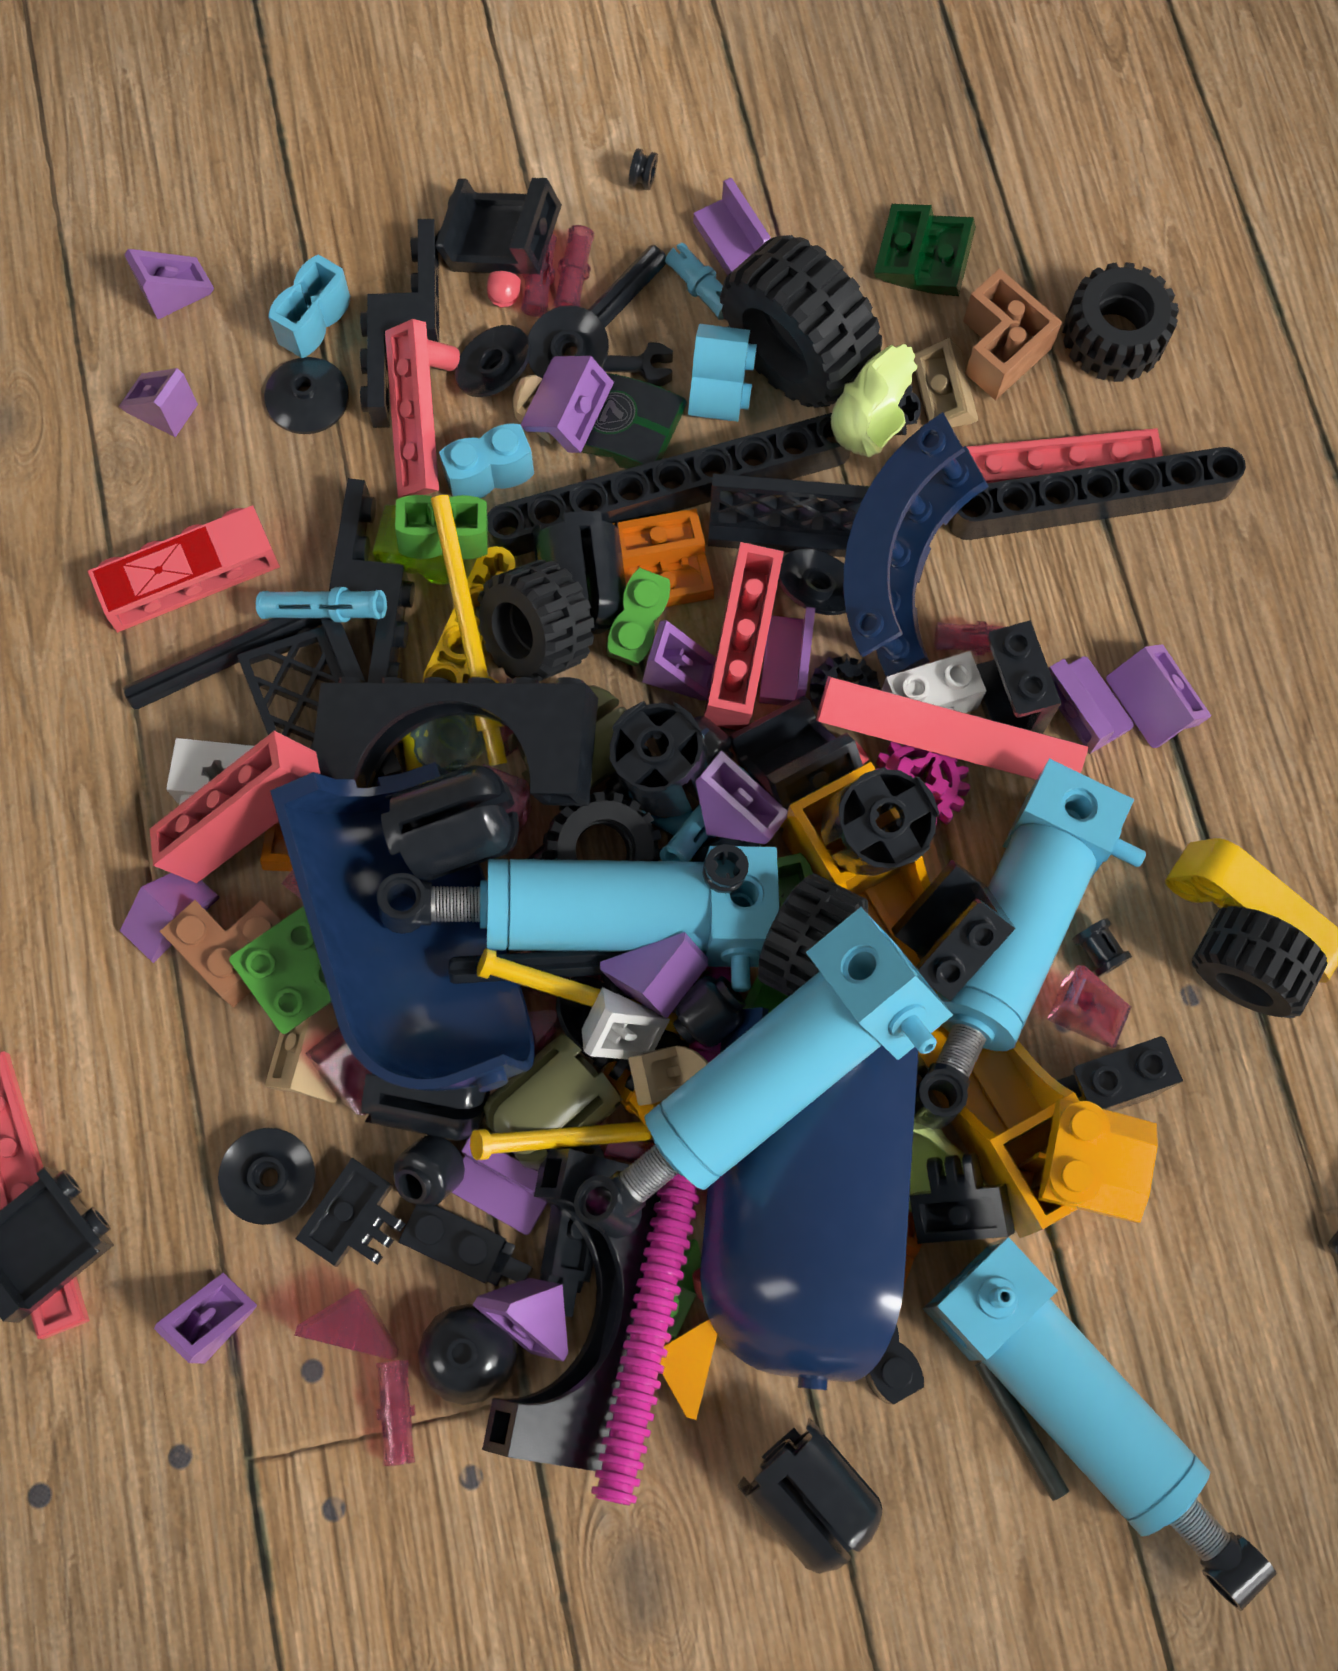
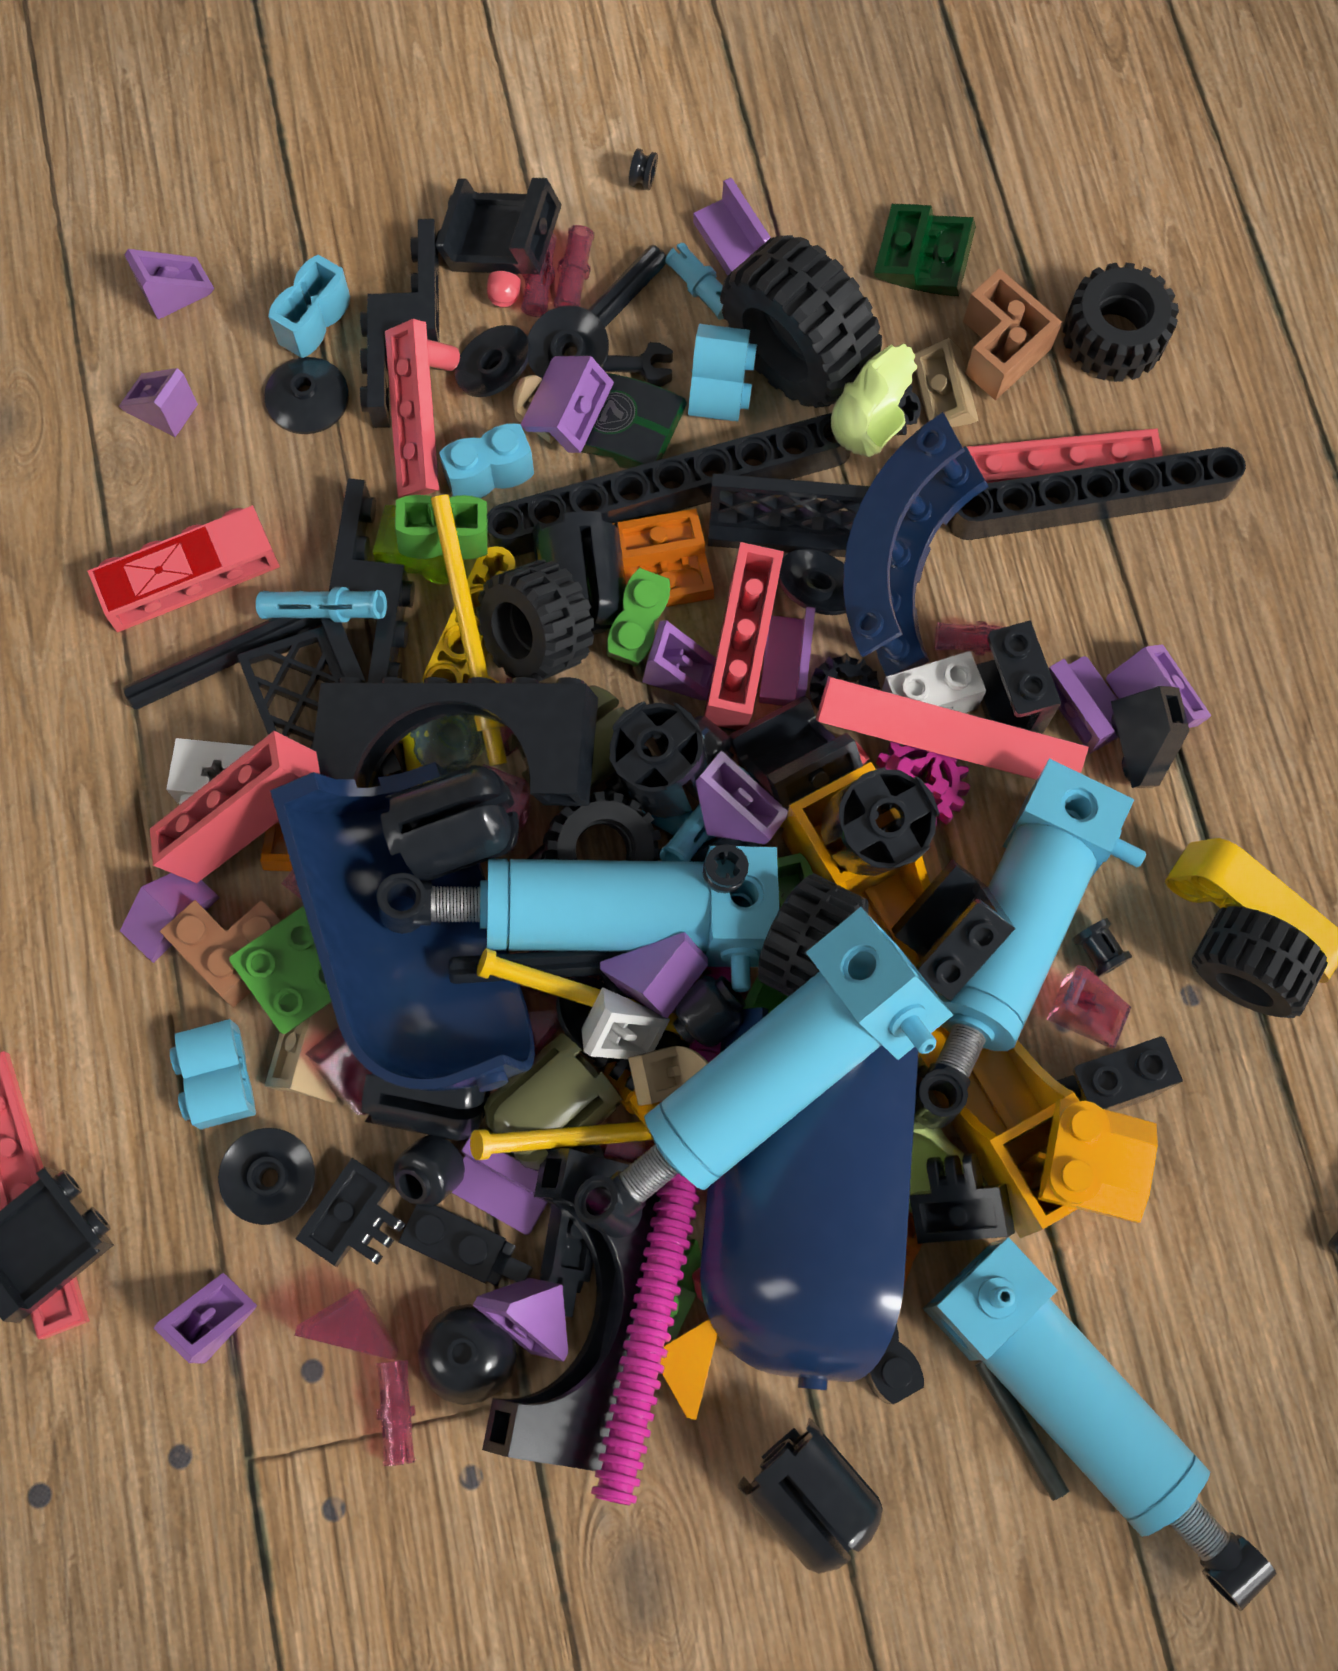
none -> medium azure brick [170,1019,256,1130]
none -> black slope [1111,686,1190,788]

